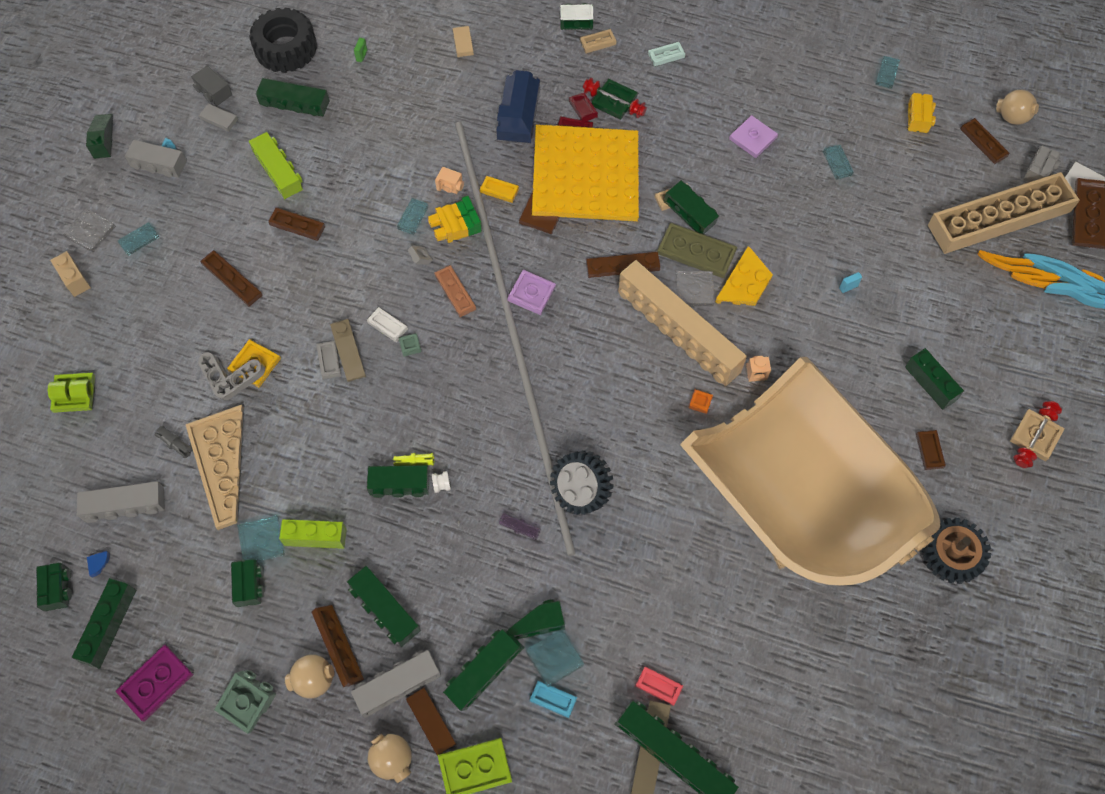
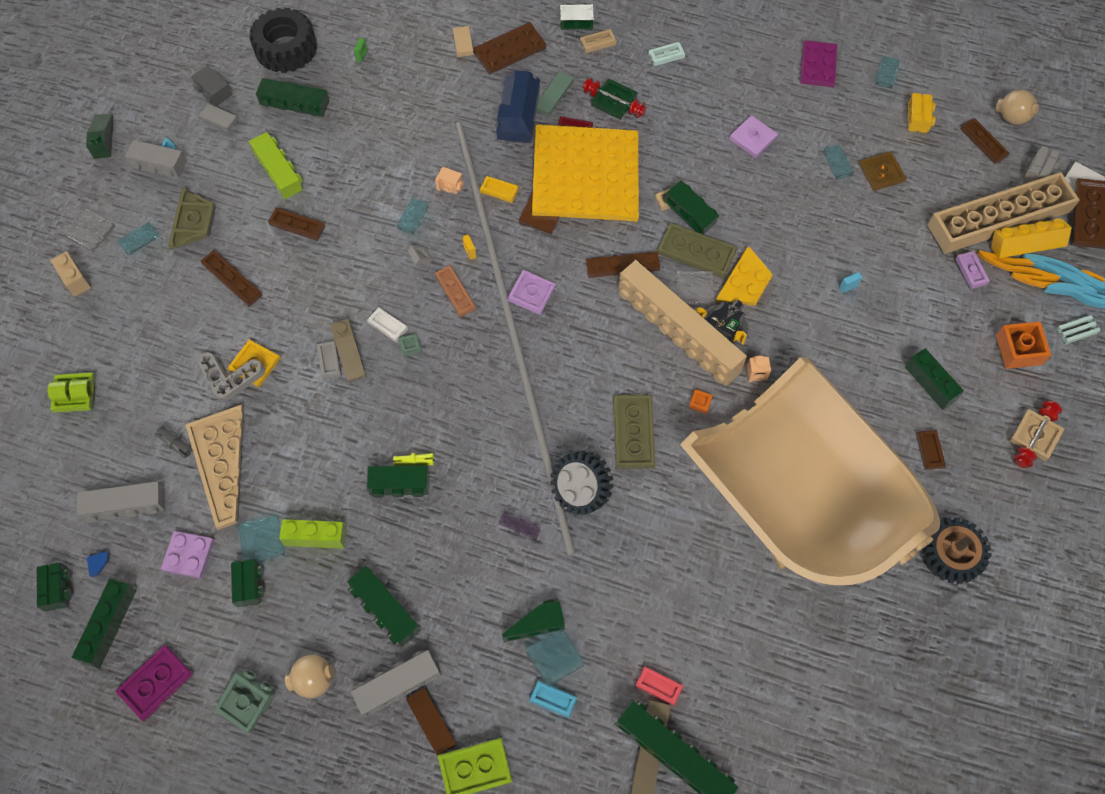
reddish brown plate [312,605,364,687] -> none
tan brick [368,734,412,783] -> none
yellow hips [428,196,482,243] -> none
white wheel [432,471,451,493] -> none
dark green brick [443,629,525,711] -> none
dark red tile [569,93,598,123] -> none
none -> lavender plate [161,531,214,579]
none -> olive wing [168,188,215,249]
none -> yellow tile [462,234,476,260]
none -> reddish brown plate [473,22,546,75]
none -> sand green tile [537,71,574,116]
none -> olive tile [613,395,655,469]
none -> torso [696,300,748,345]
none -> magenta plate [800,40,837,87]
none -> pearl gold tile [859,151,907,191]
none -> lavender plate [955,251,990,289]
none -> yellow brick [991,219,1072,258]
none -> orange brick [996,321,1051,369]
none -> light aqua tile [1056,315,1101,345]

